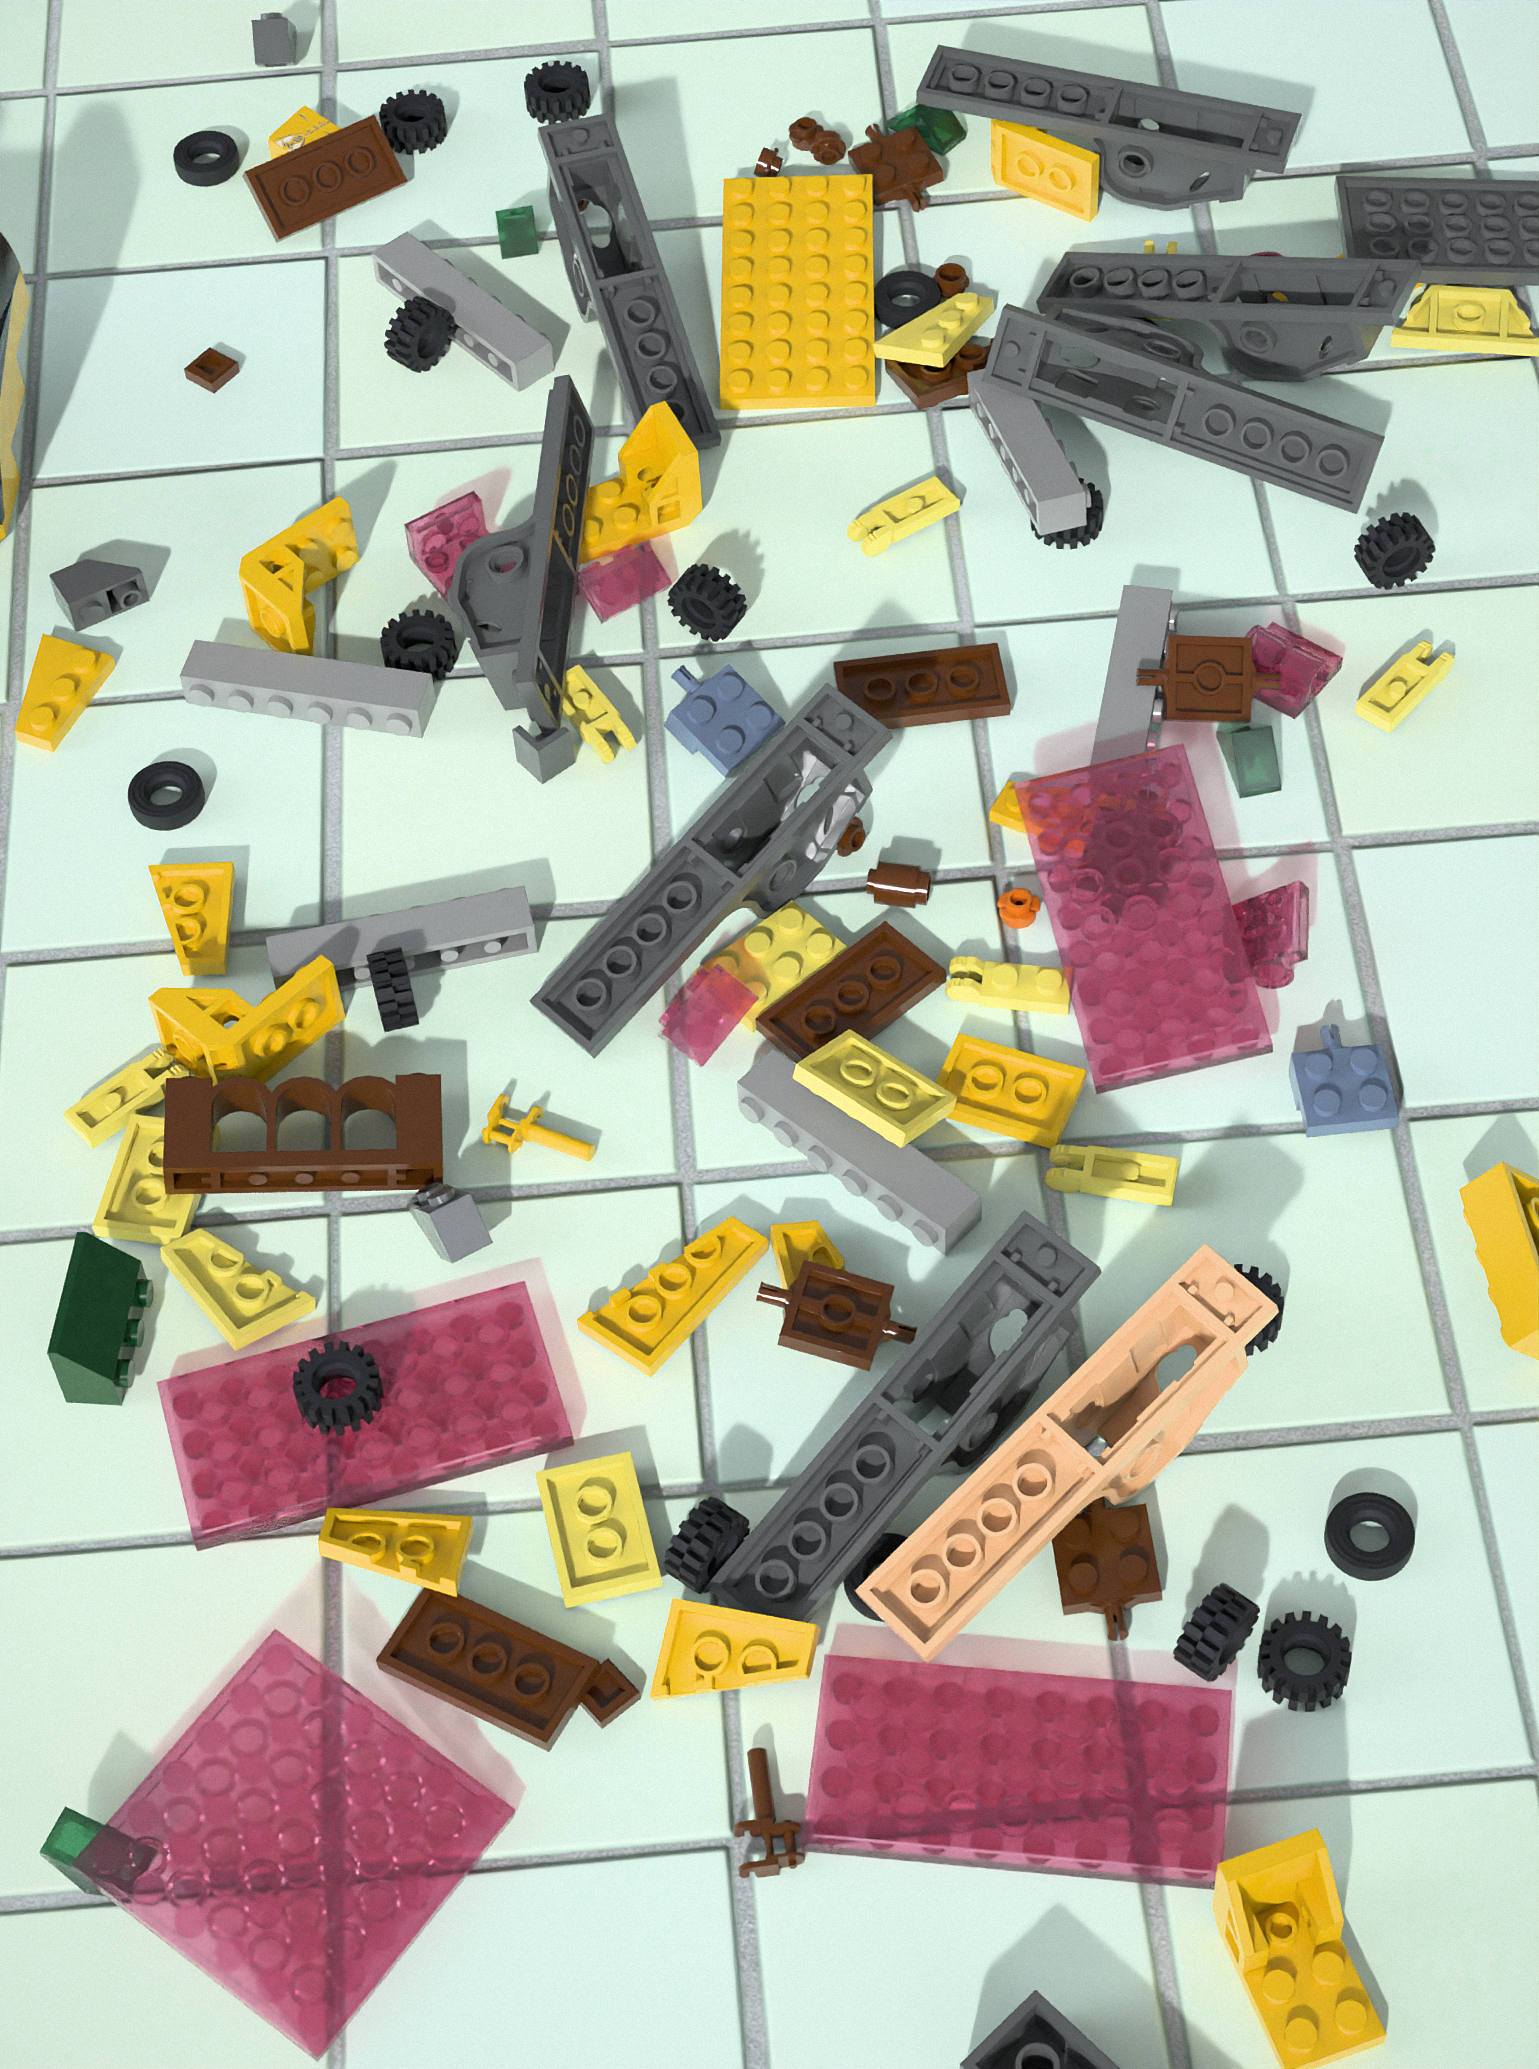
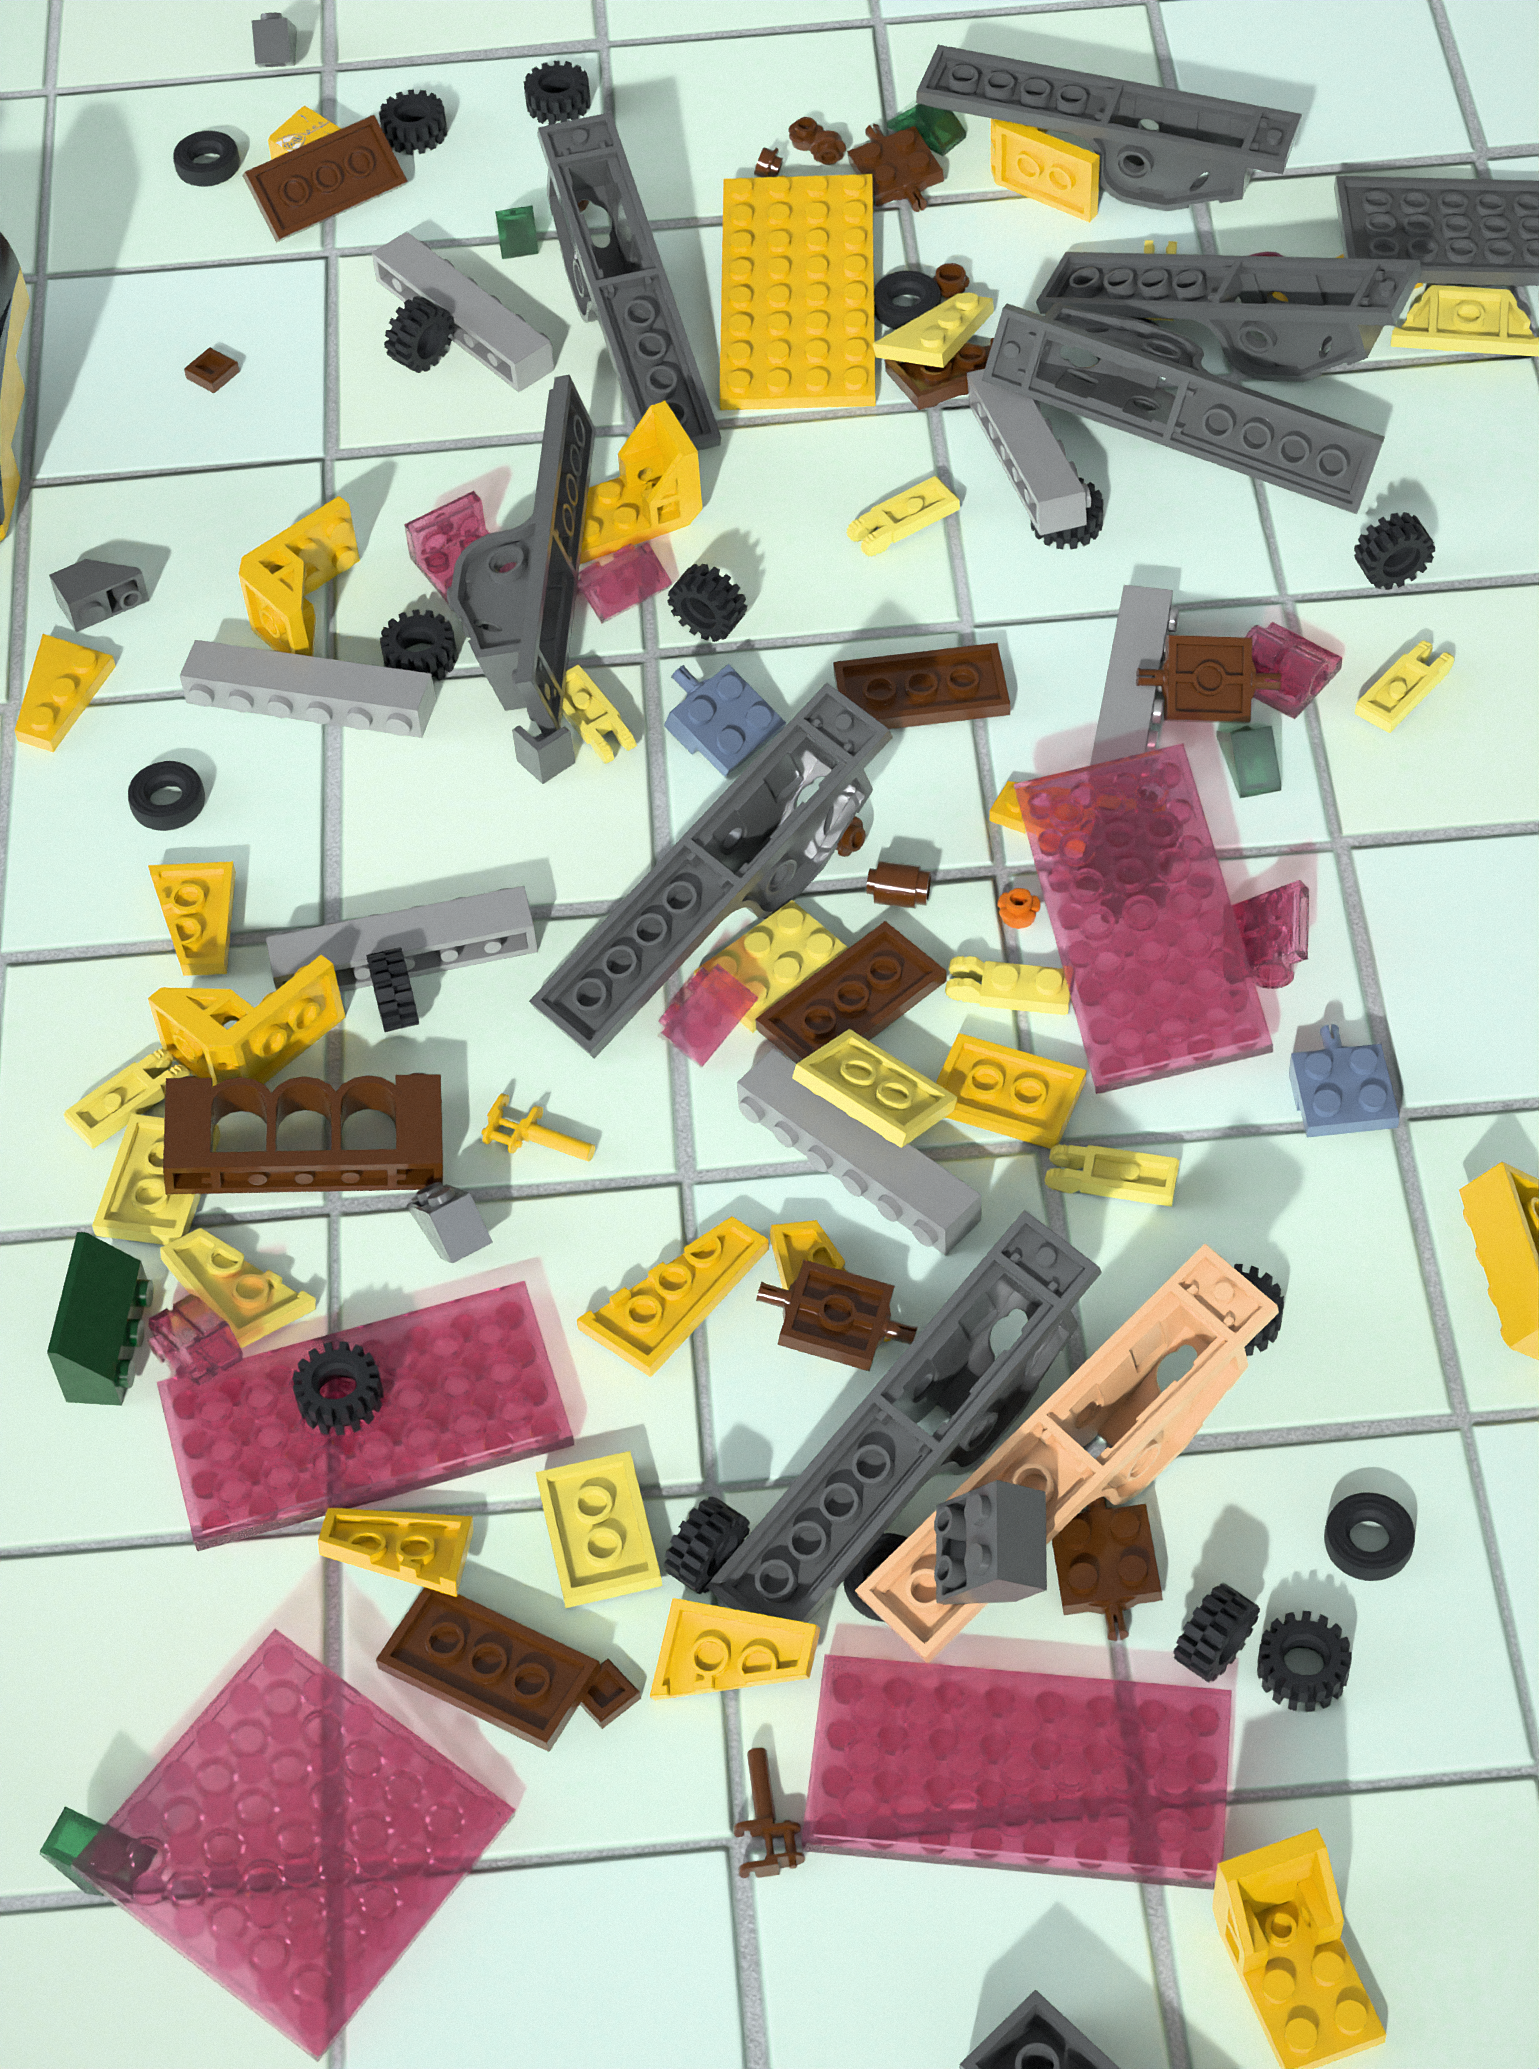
none -> clear pink brick [147,1294,243,1386]
none -> dark grey slope [934,1480,1047,1605]

